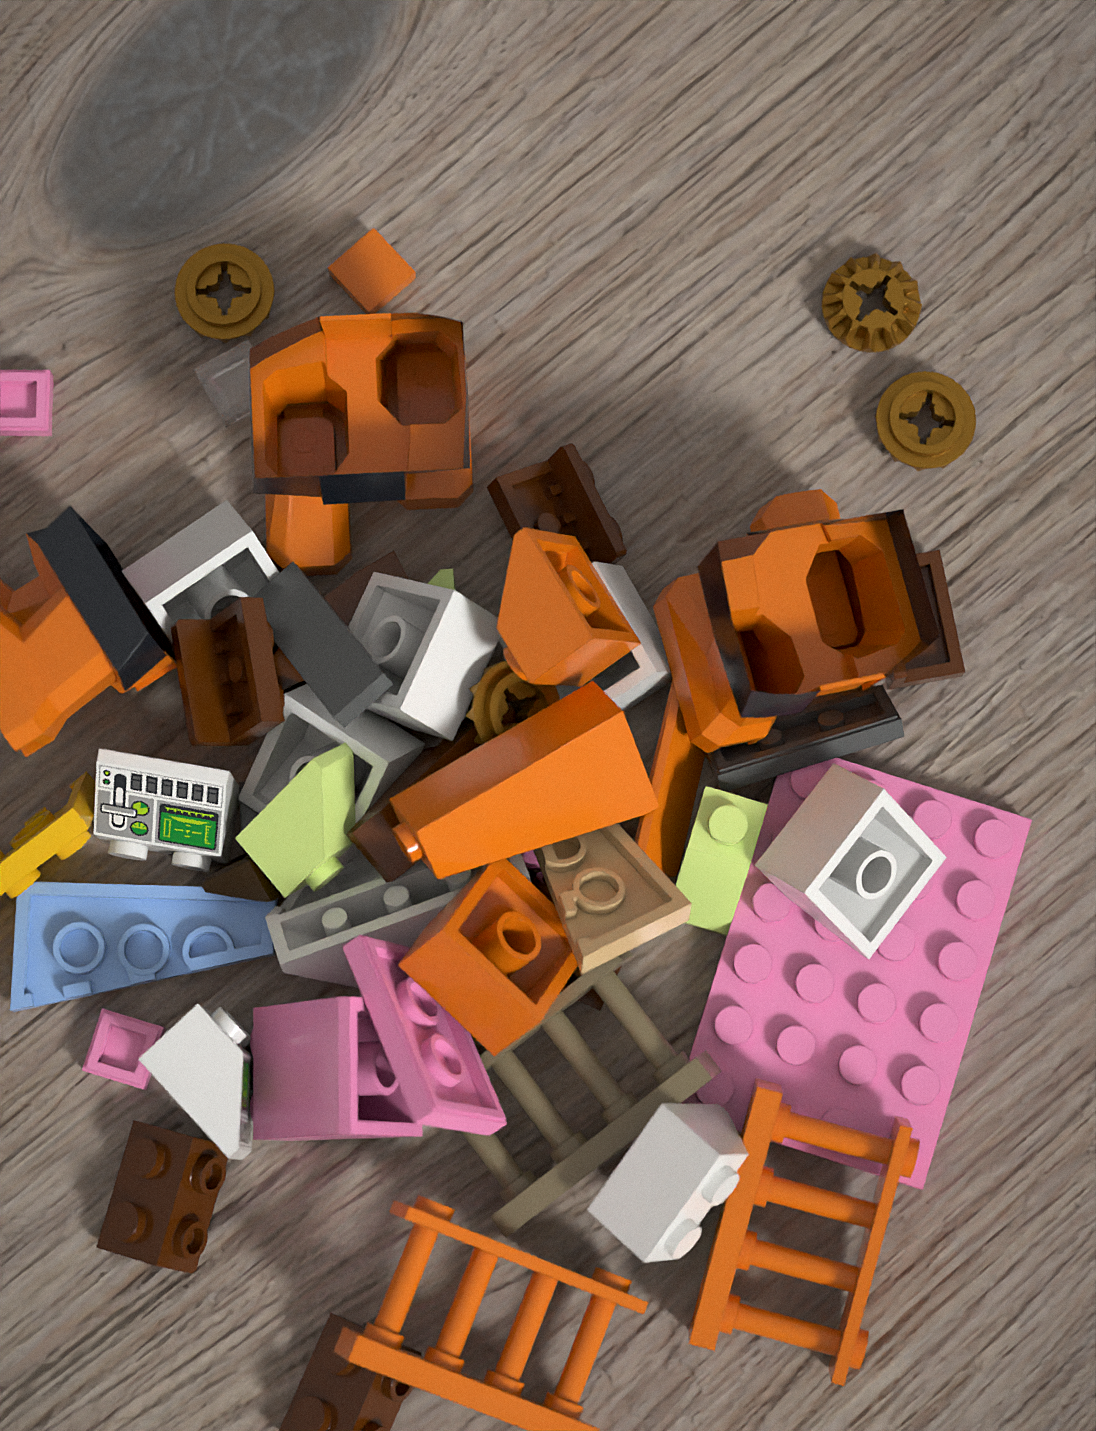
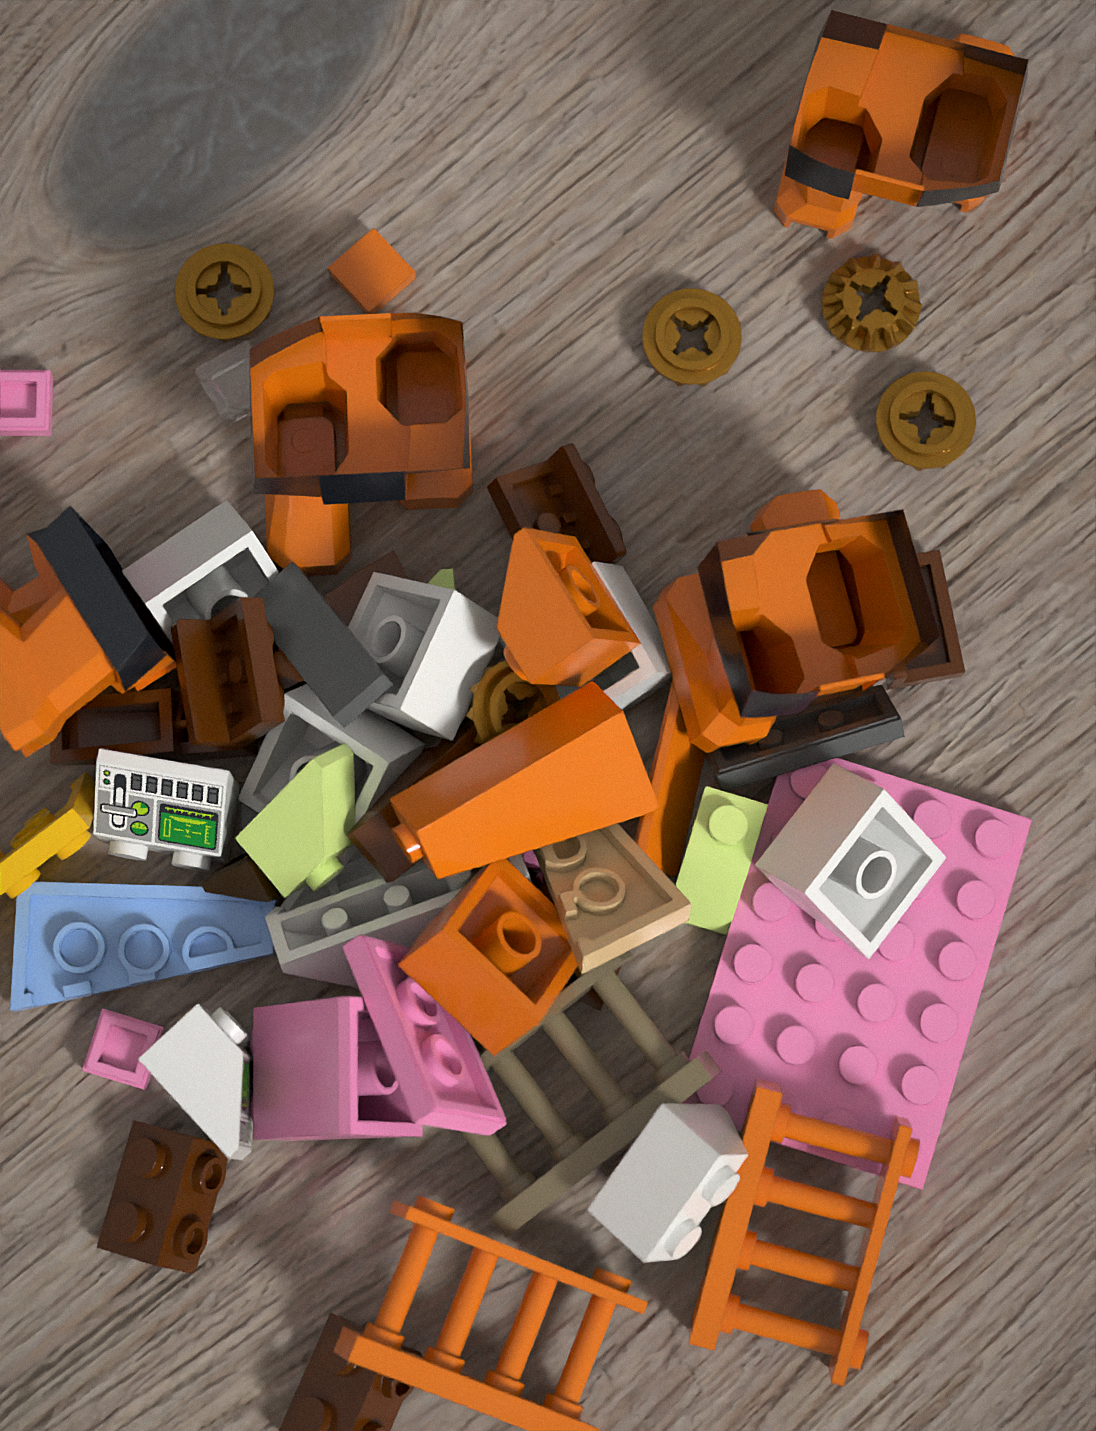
none -> reddish brown slope [50,688,258,765]
none -> pearl gold gear [642,288,742,387]
none -> orange piece [774,10,1029,239]

